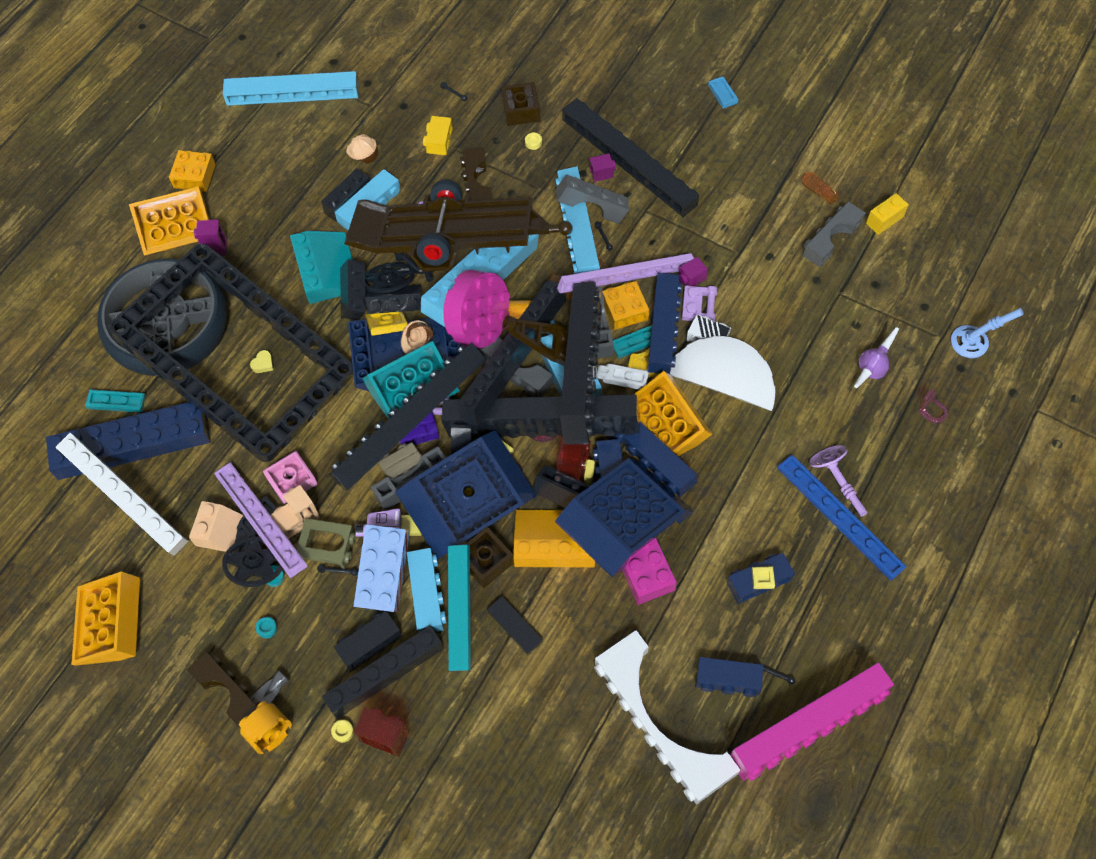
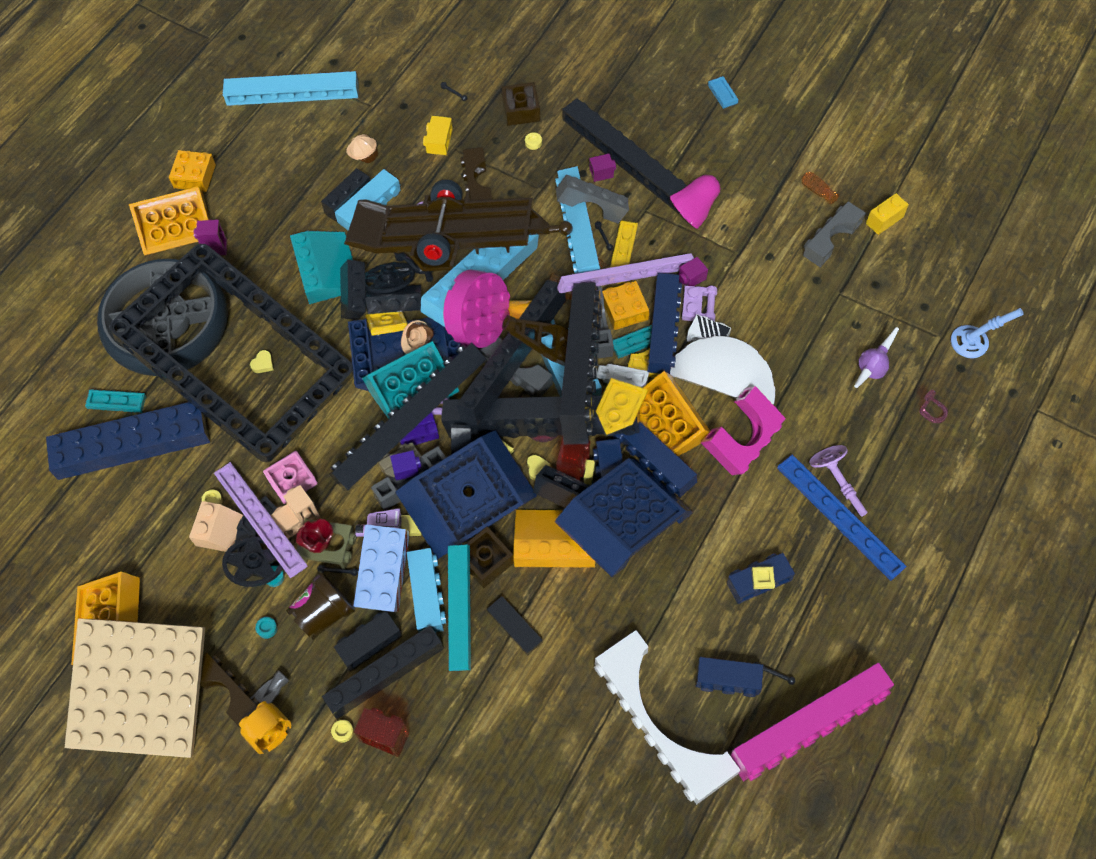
white brick [56,433,188,556] -> none
dark pink brick [622,538,677,605] -> none
none -> tan plate [65,618,205,758]
none -> light yellow tile [202,490,223,505]
none -> dark brown piece [286,571,355,640]
none -> dark red hair [296,518,333,553]
none -> dark purple brick [390,450,421,481]
none -> light yellow tile [527,455,551,481]
none -> yellow tile [596,378,648,435]
none -> yellow tile [610,221,638,284]
none -> dark pink hair [670,175,720,229]
none -> dark pink arch [701,386,786,475]

